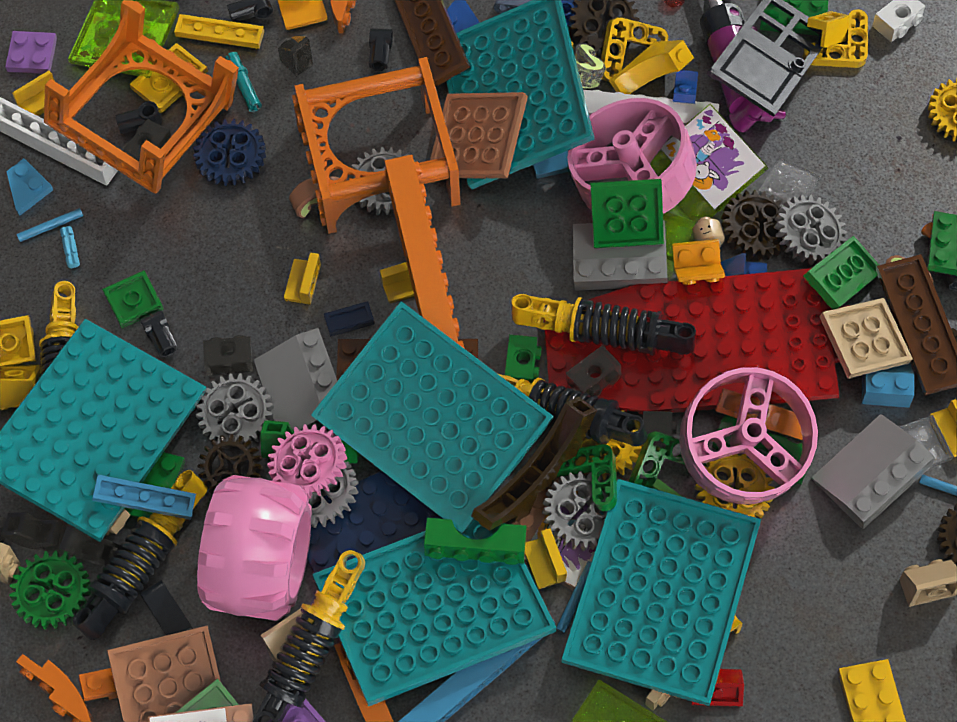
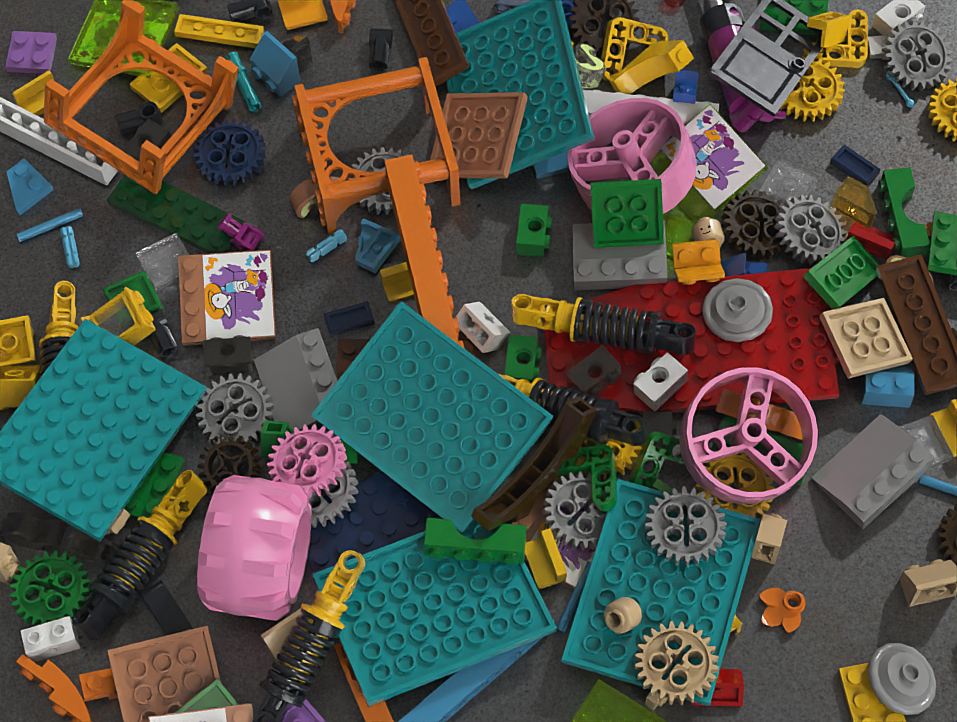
dark azure plate [92,475,196,520] -> none
yellow panel [284,252,321,305] -> none
none -> white brick [21,616,81,662]
none -> yellow window [81,287,156,346]
none -> dark green plate [107,175,245,254]
none -> clear plate [136,233,189,292]
none -> plate [178,250,276,346]
none -> magenta connector [217,212,265,252]
none -> dark azure slope [250,31,300,97]
none -> medium azure axle [305,229,347,262]
none -> dark azure wing [355,218,400,274]
none -> white brick [455,302,511,353]
none -> green brick [516,203,552,257]
none -> tan head [604,597,642,633]
none -> white brick [634,352,688,411]
none -> tan gear [635,621,719,705]
none -> light grey gear [645,486,727,567]
none -> light grey piece [702,278,773,342]
none -> tan brick [751,513,788,565]
none -> orange plate [759,588,806,633]
none -> yellow gear [780,56,845,122]
none -> dark blue tile [830,144,881,188]
none -> clear yellow slope [831,176,877,229]
none -> red panel [846,221,895,261]
none -> white tile [868,35,889,59]
none -> light grey piece [868,643,936,715]
none -> green arch [878,167,930,258]
none -> light grey gear [881,19,953,91]
none -> medium azure hinge [886,71,914,108]

